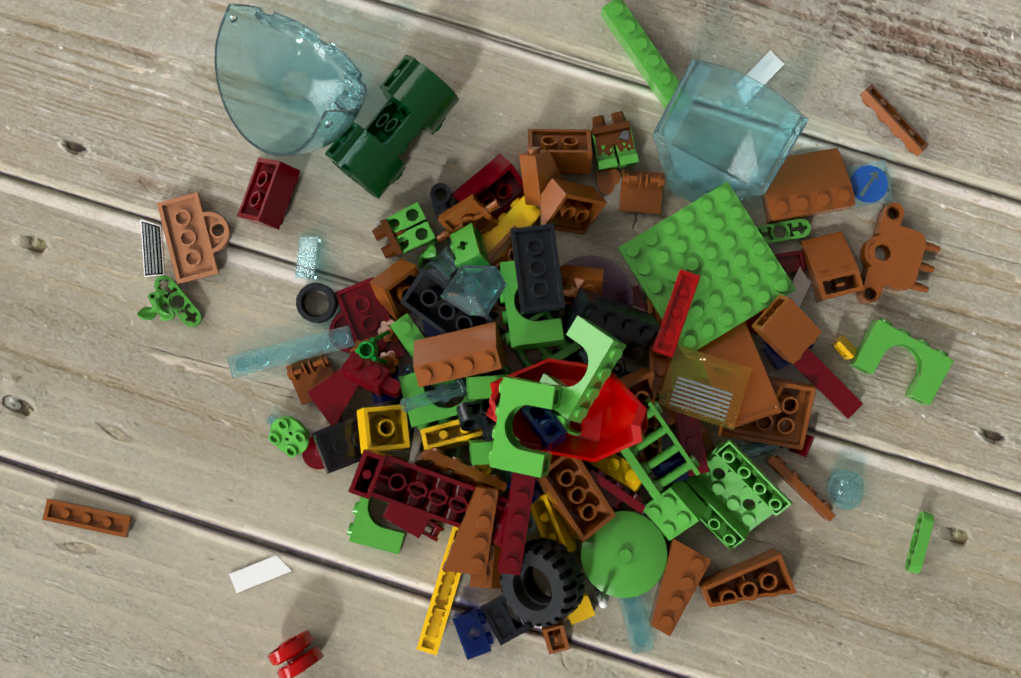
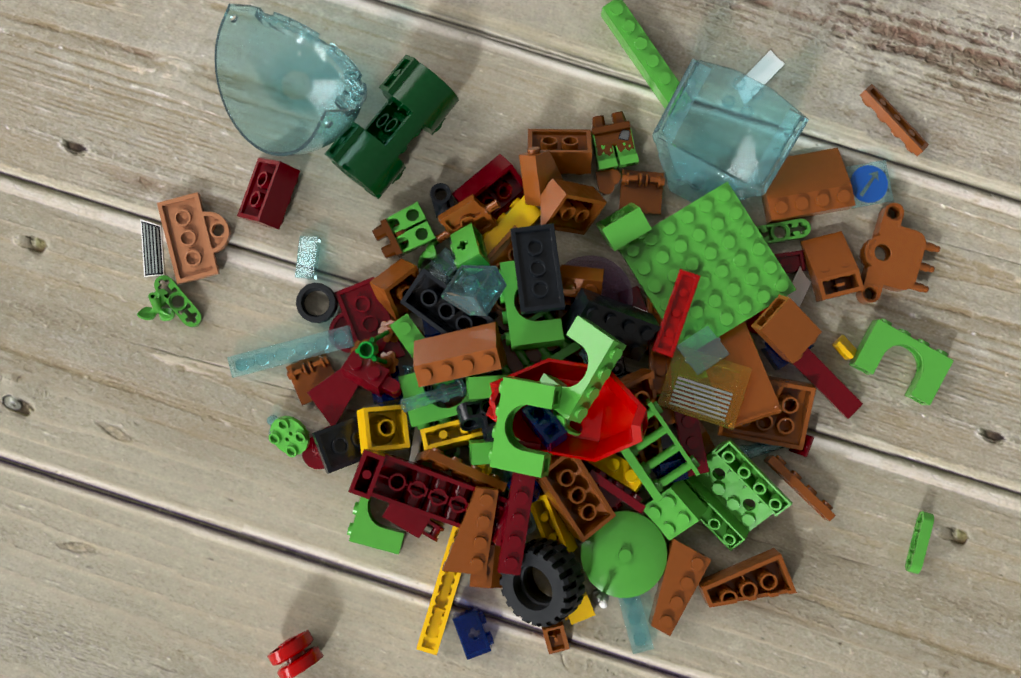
dark orange plate [42,498,133,538] -> none
white sticker [229,555,291,593] -> none
black plate [480,595,534,645] -> none
clear light blue piece [827,469,864,510] -> none
none -> bright green brick [596,202,652,251]
none -> clear light blue piece [677,326,729,375]

